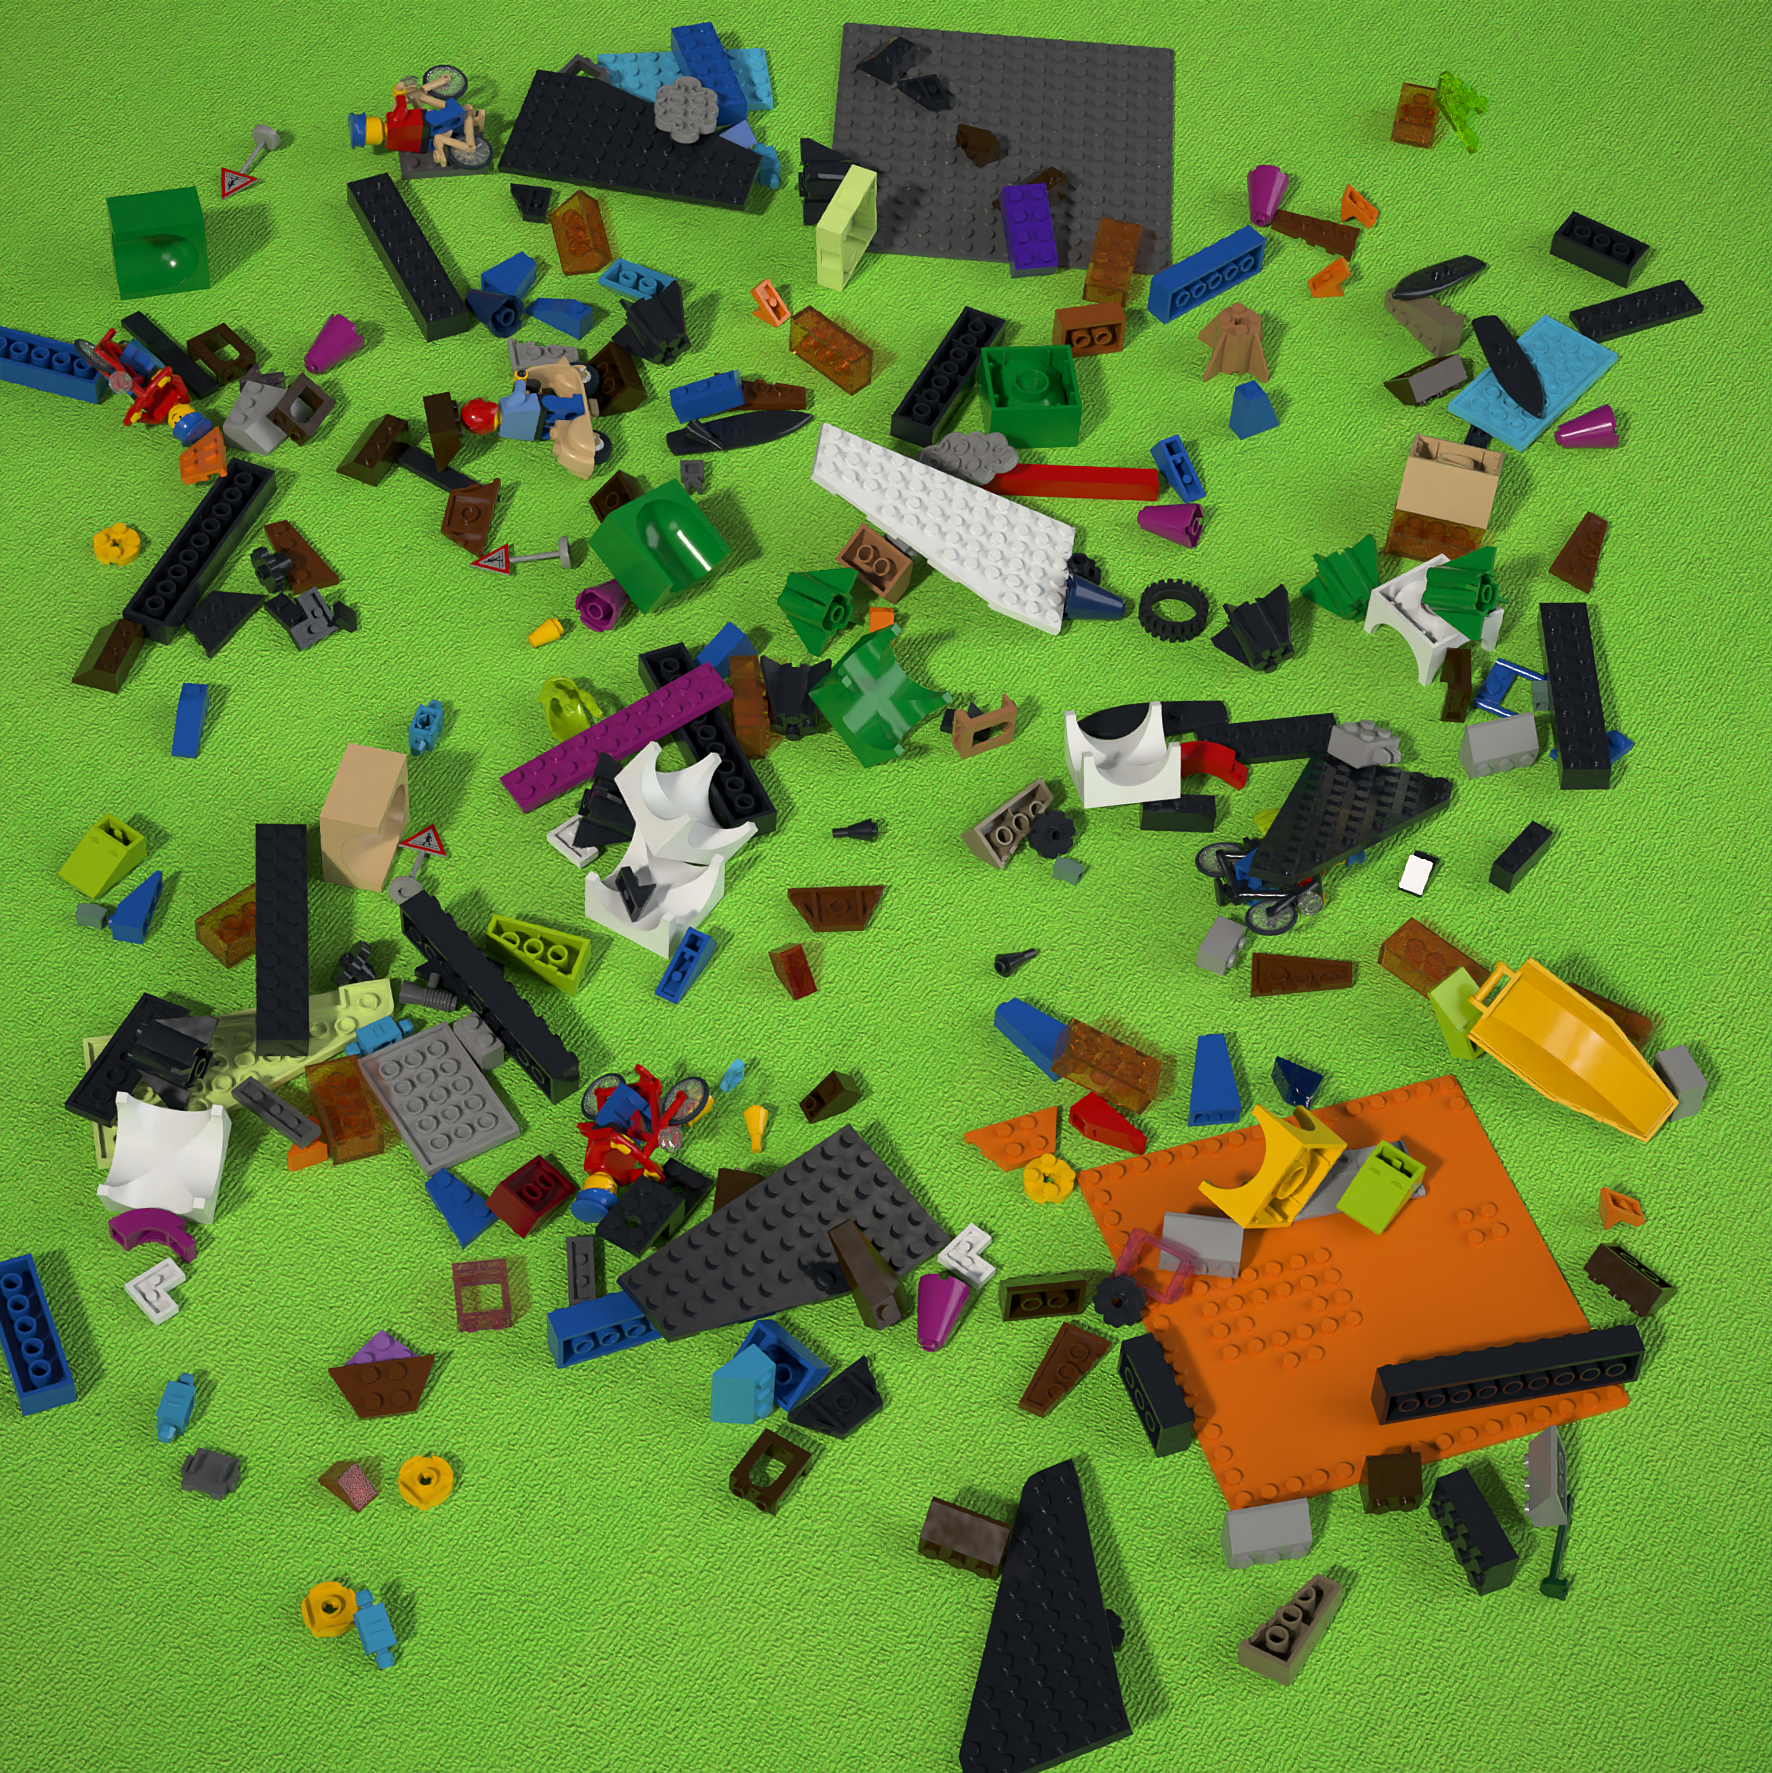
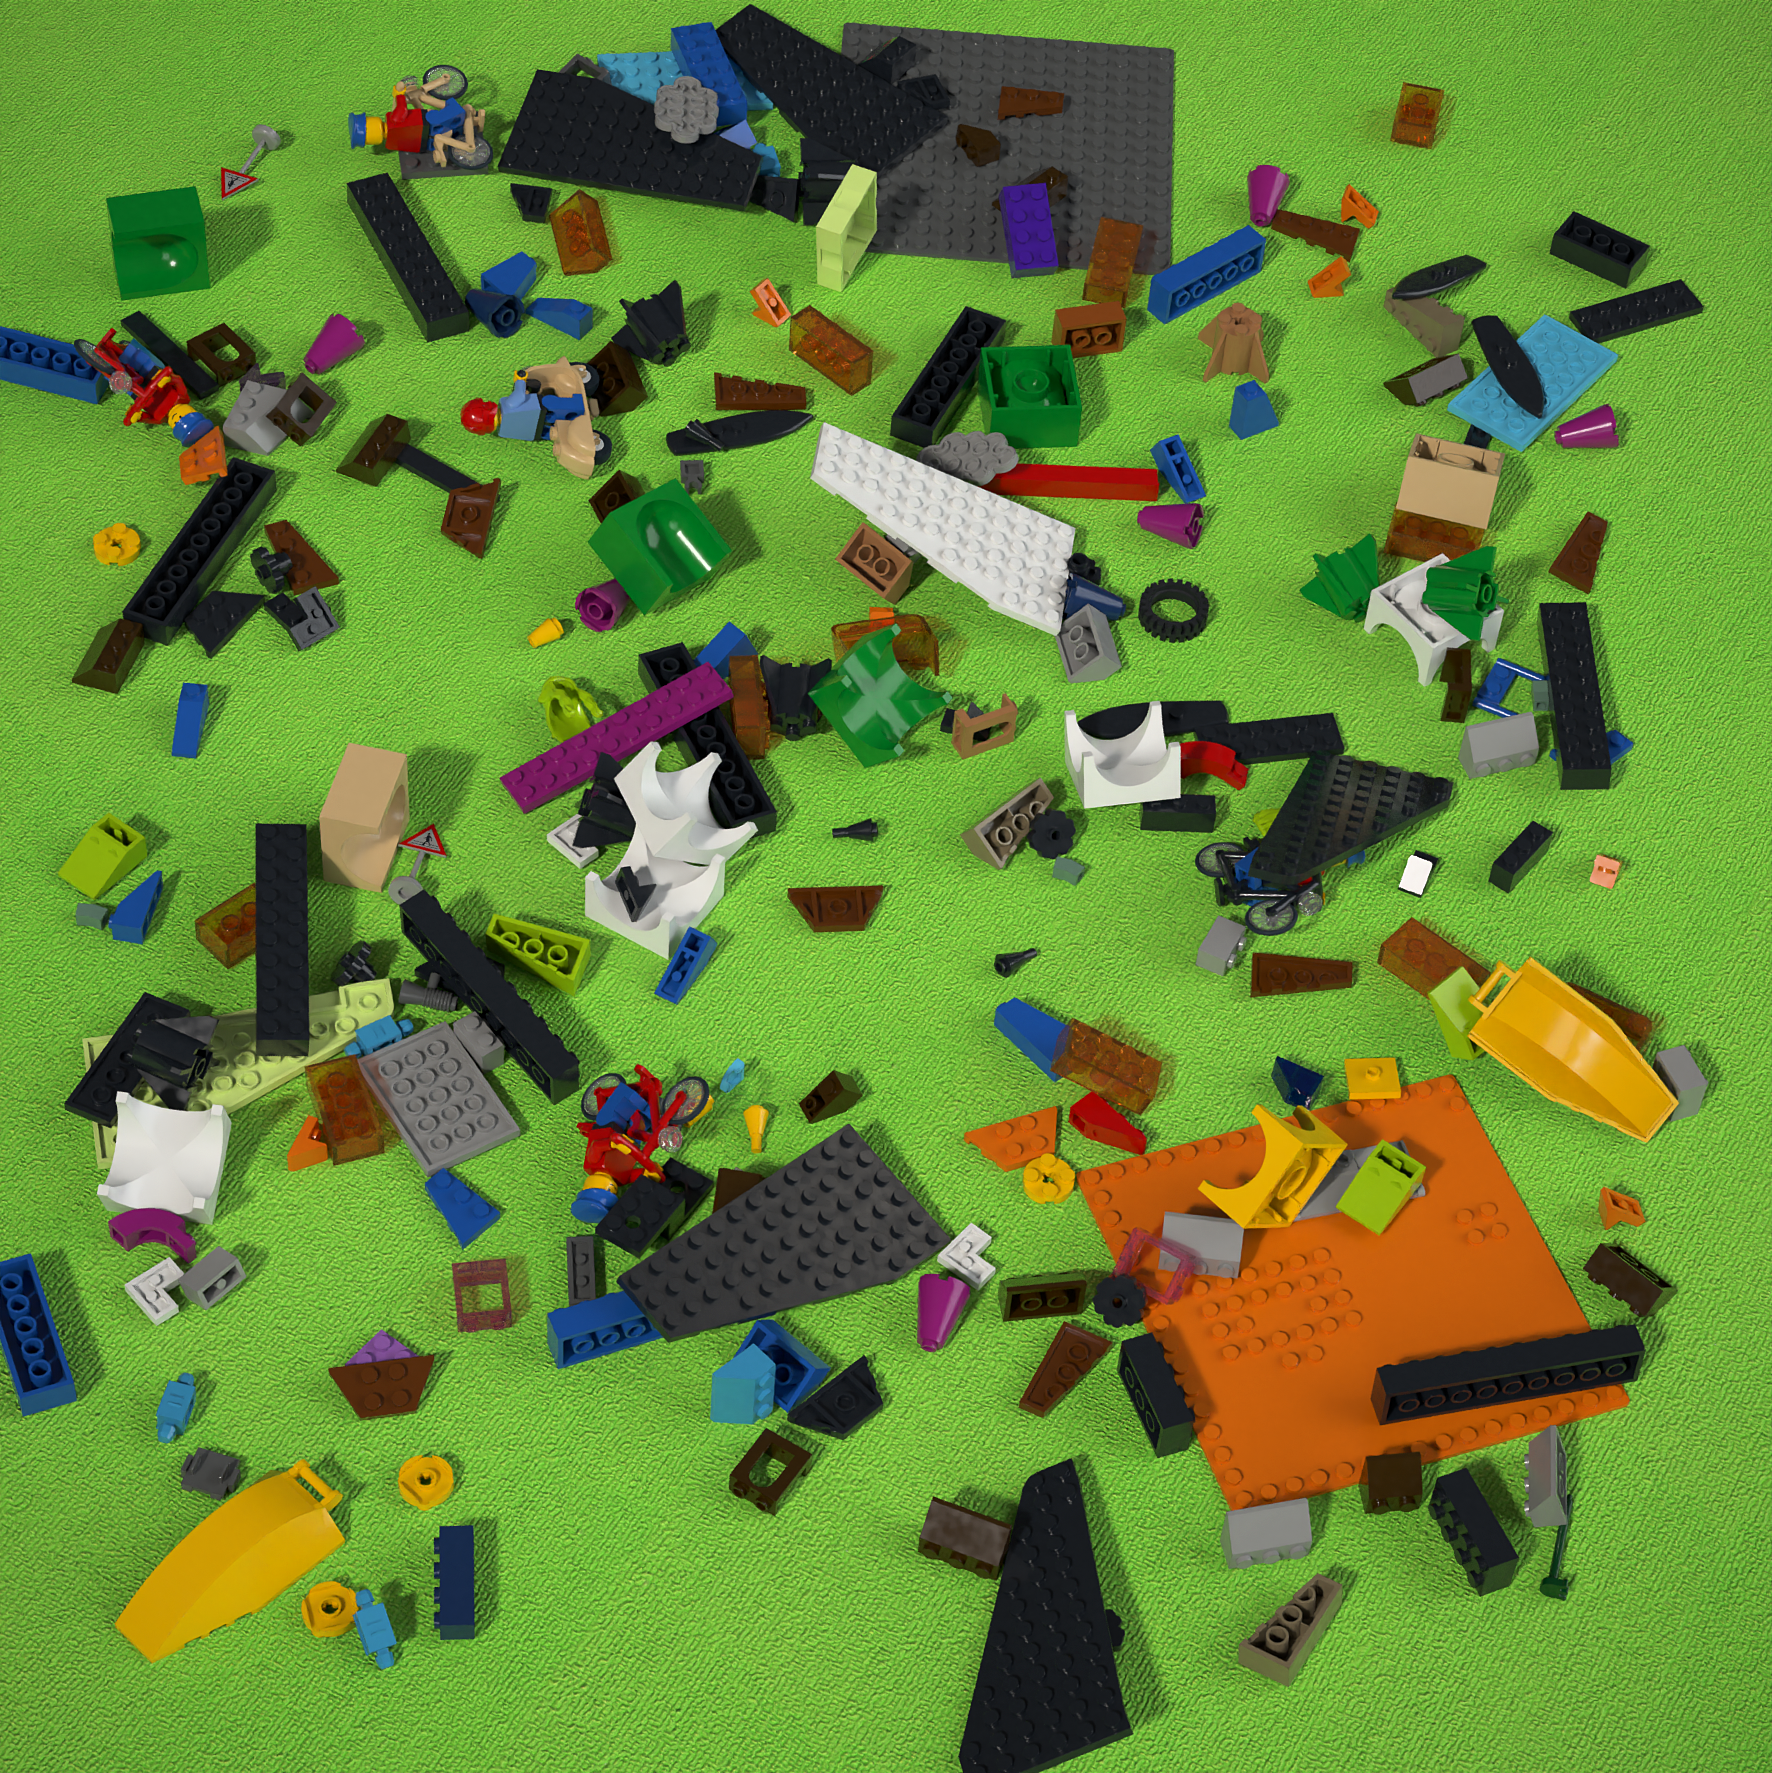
dark grey plate [231,1076,322,1150] -> none
clear red slope [318,1461,378,1513] -> none
black tile [333,601,357,633] -> none
dark azure piece [408,700,444,756] -> none
dark brown slope [423,391,464,472] -> none
light grey piece [469,536,572,576] -> none
dark red slope [485,1154,578,1239] -> none
light grey wing [507,338,580,376] -> none
dark azure slope [598,258,678,301] -> none
blue slope [670,369,745,424] -> none
clear red slope [768,943,818,1000] -> none
green brick [777,567,864,658] -> none
dark brown wedge [827,1219,910,1331] -> none
blue slope [1187,1034,1242,1127] -> none
black brick [1211,584,1295,674] -> none
light grey hinge [1327,719,1402,769] -> none
clear neon green wing [1434,70,1488,155] -> none
none -> yellow windscreen [114,1459,345,1663]
none -> light grey brick [178,1246,247,1310]
none -> dark blue brick [434,1525,475,1640]
none -> black wing [715,4,948,179]
none -> black wing [749,175,801,223]
none -> clear orange windscreen [831,614,939,676]
none -> reddish brown wing [997,86,1064,120]
none -> light grey slope [1055,604,1122,683]
none -> yellow plate [1344,1058,1401,1100]
none -> orange slope [1590,853,1623,889]

